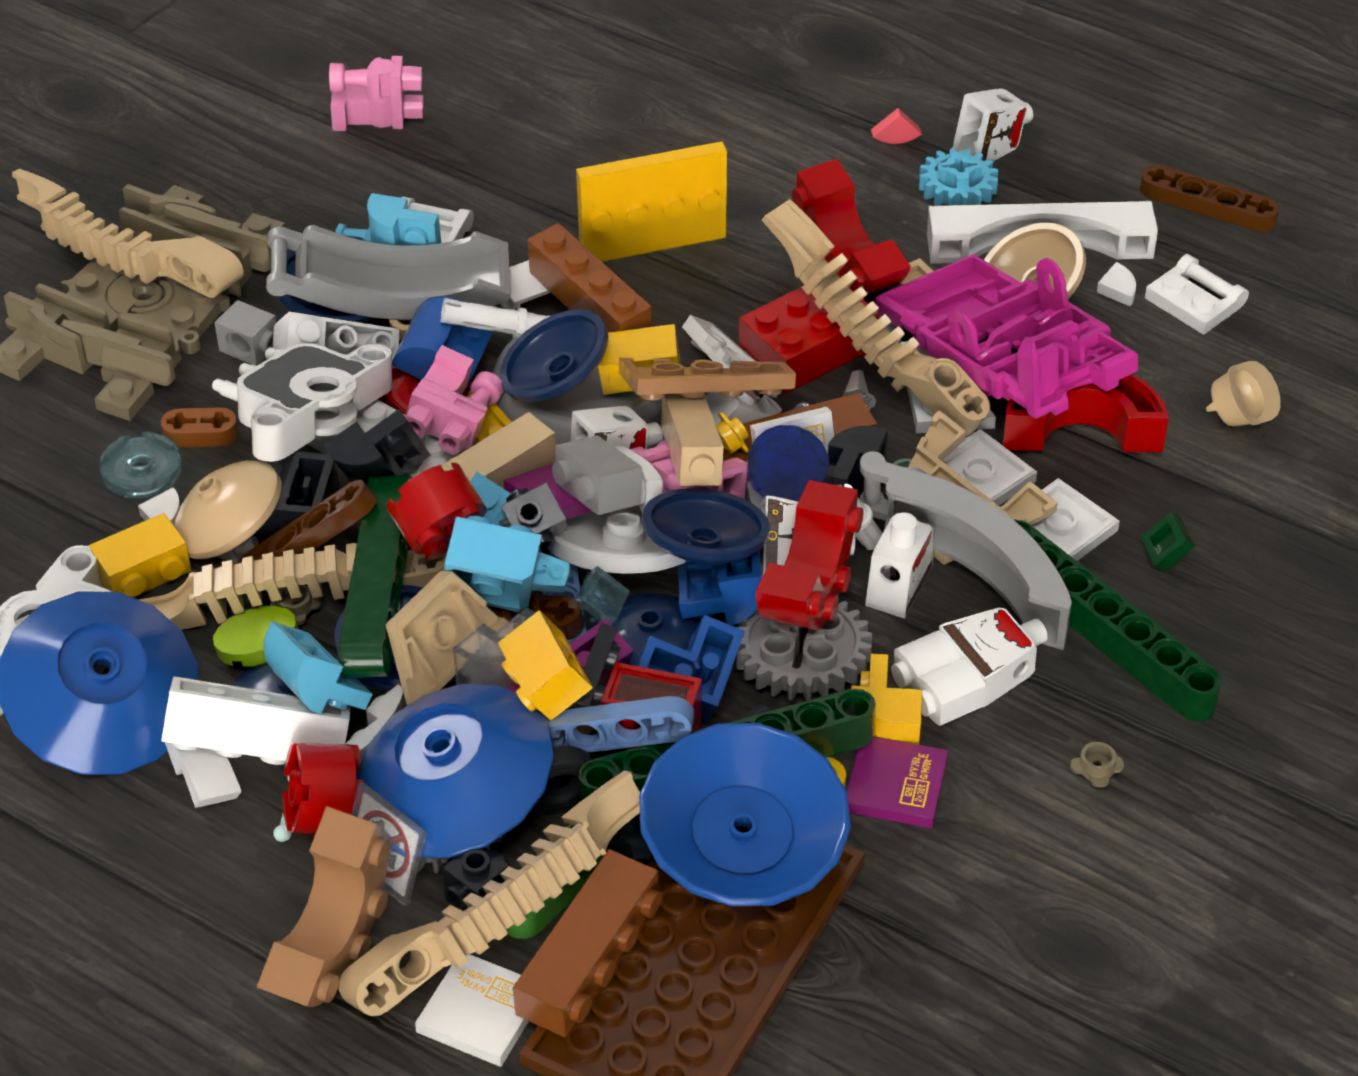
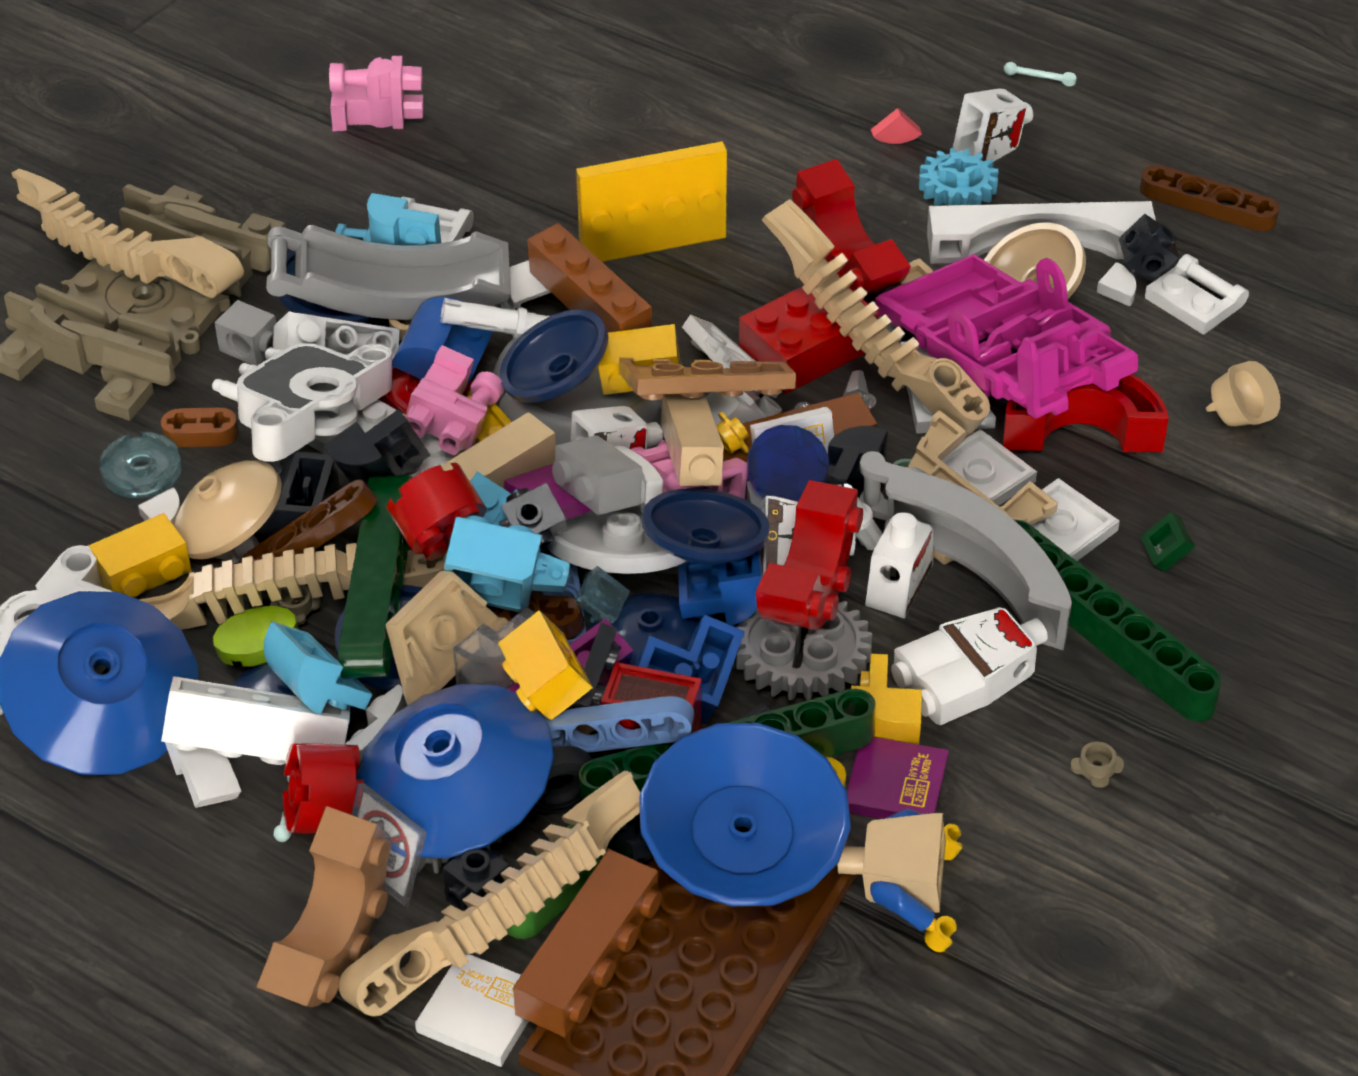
none -> tan torso [837,809,963,952]
none -> light aqua hinge [1004,62,1076,86]
none -> black brick [1119,214,1179,282]

